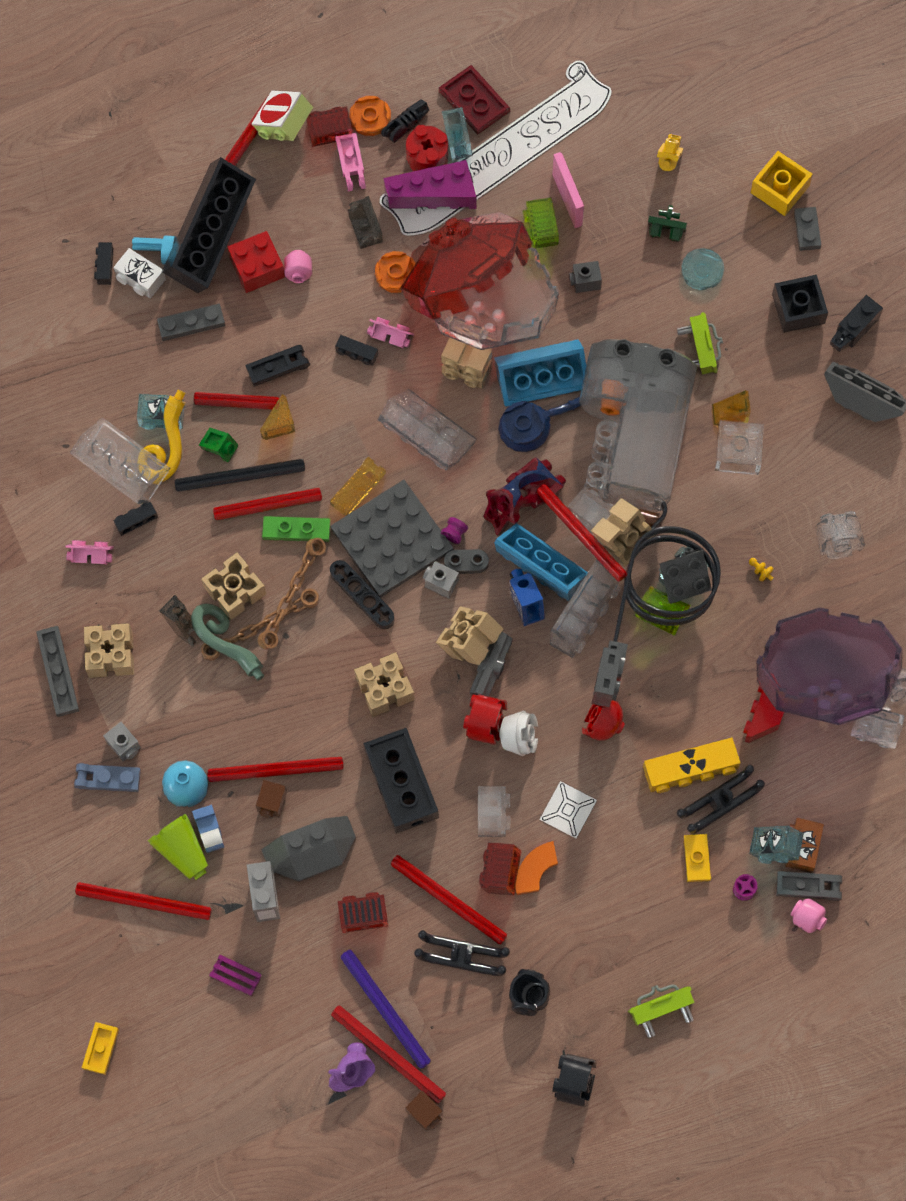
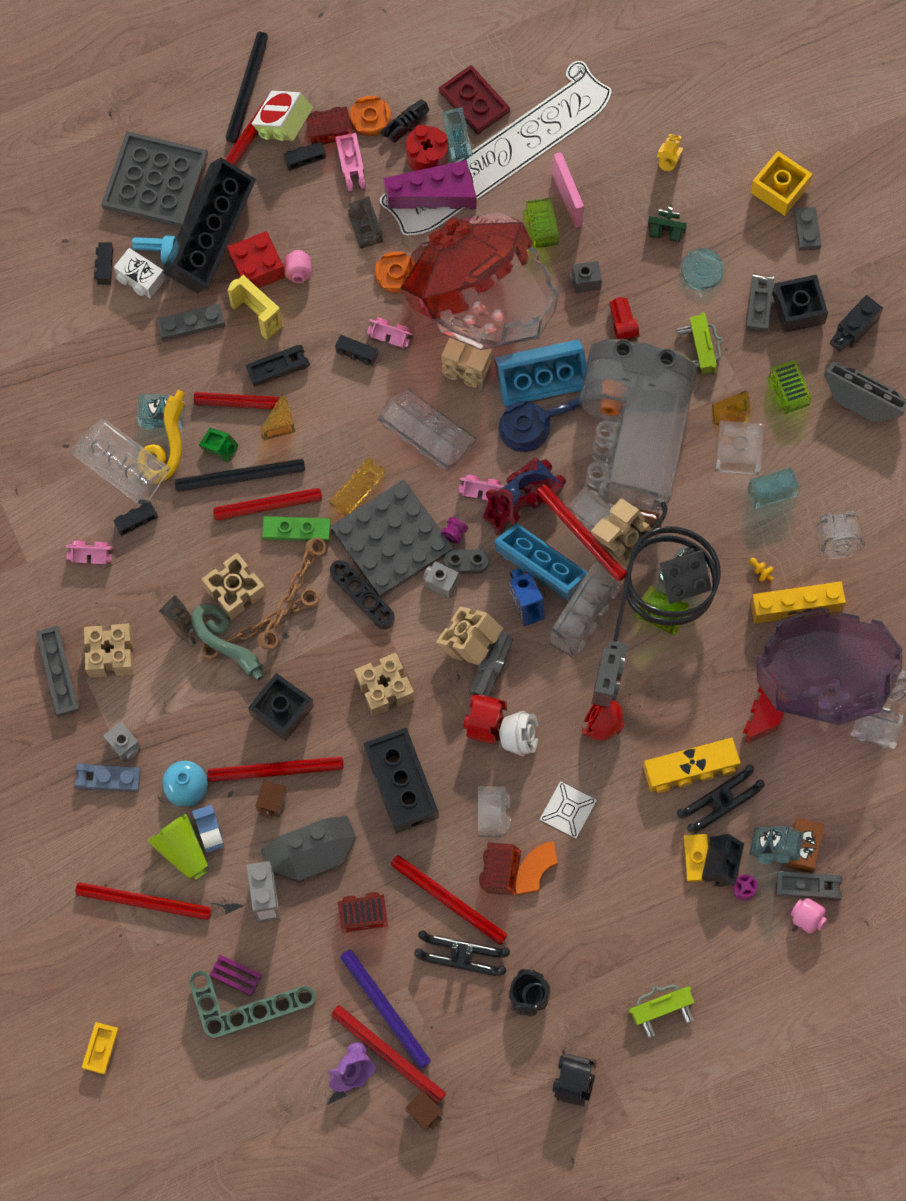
none -> dark grey plate [101,131,208,227]
none -> sand green beam [189,971,316,1038]
none -> black axle [225,31,268,143]
none -> light yellow panel [228,275,283,340]
none -> black brick [248,673,314,741]
none -> black piece [284,141,326,171]
none -> bright pink hinge [458,474,504,500]
none -> red piece [609,297,640,340]
none -> black hinge [701,834,744,887]
none -> dark grey plate [746,273,774,332]
none -> clear light blue brick [747,467,799,509]
none -> yellow brick [750,581,846,624]
none -> clear neon green brick [767,360,812,414]

